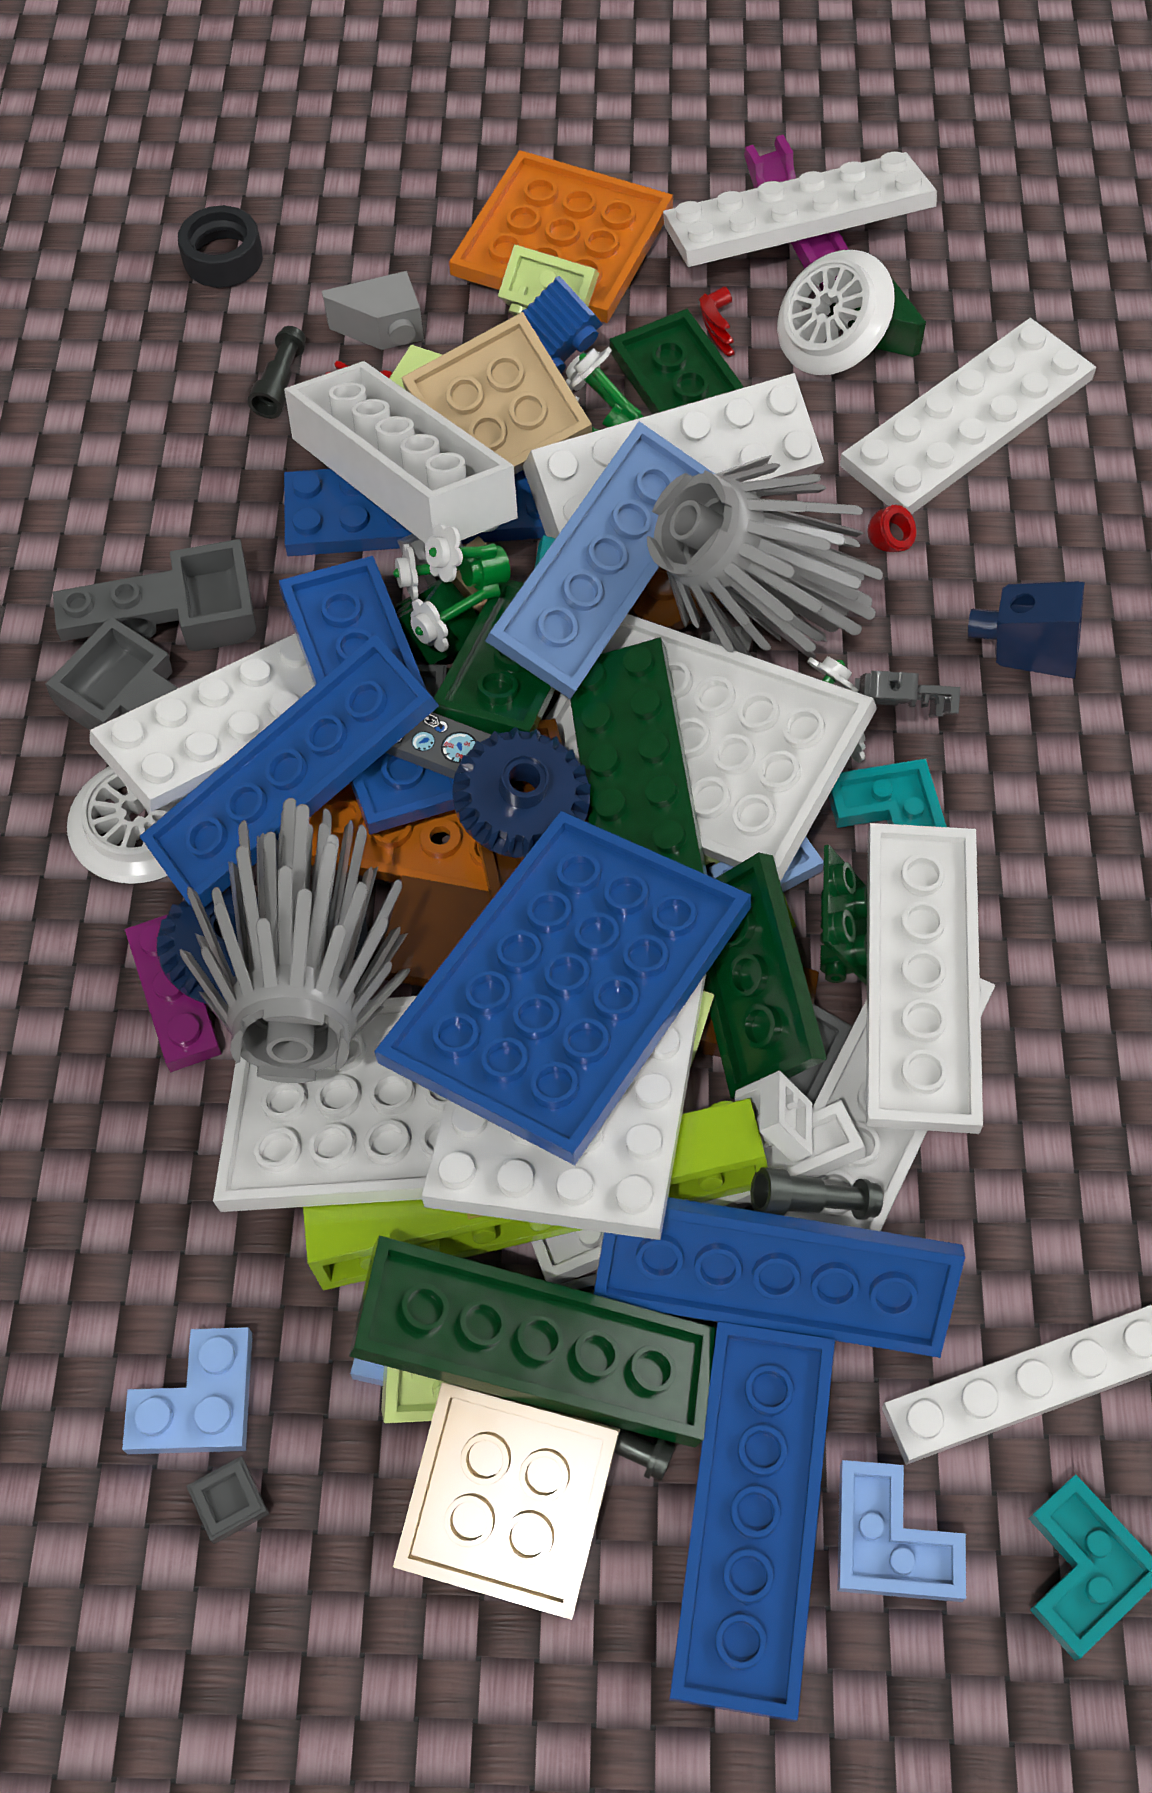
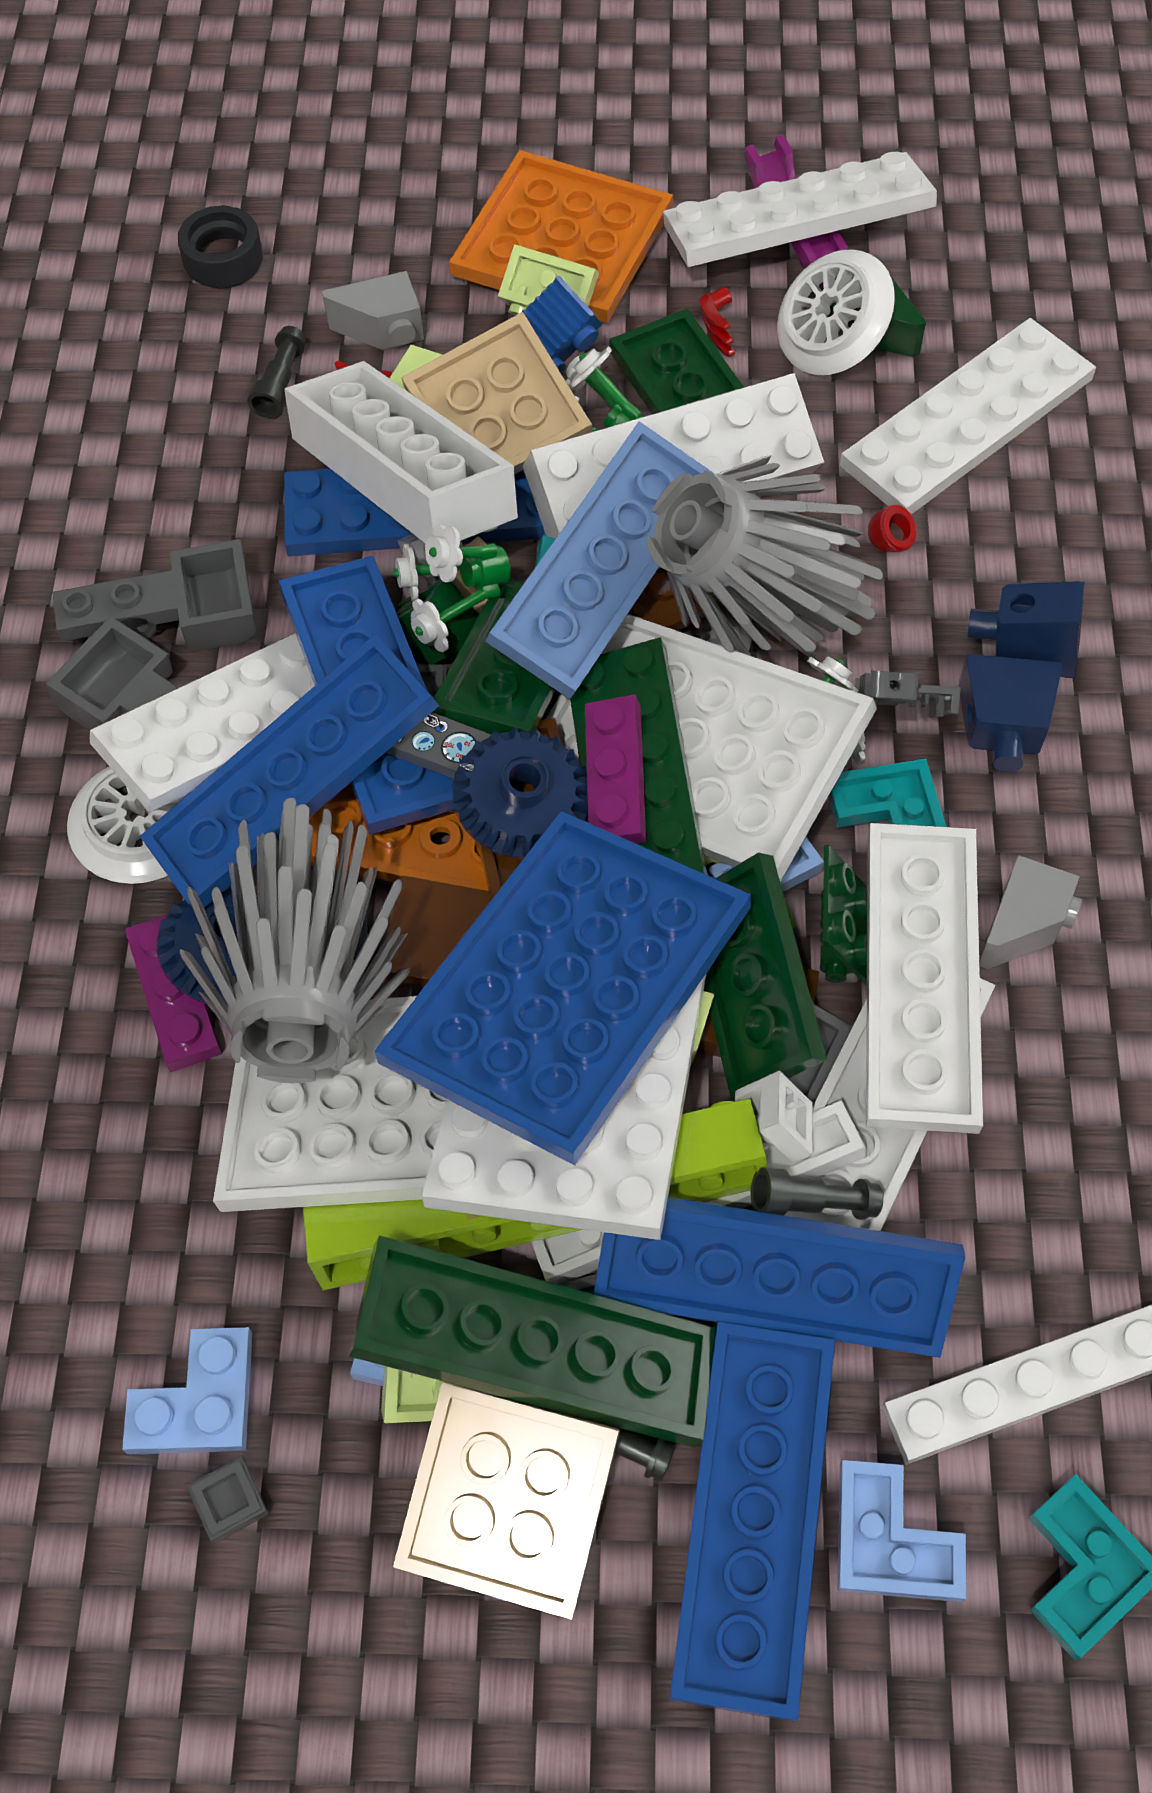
none -> magenta plate [585,695,646,844]
none -> dark blue torso [958,654,1062,772]
none -> light grey slope [979,855,1082,969]

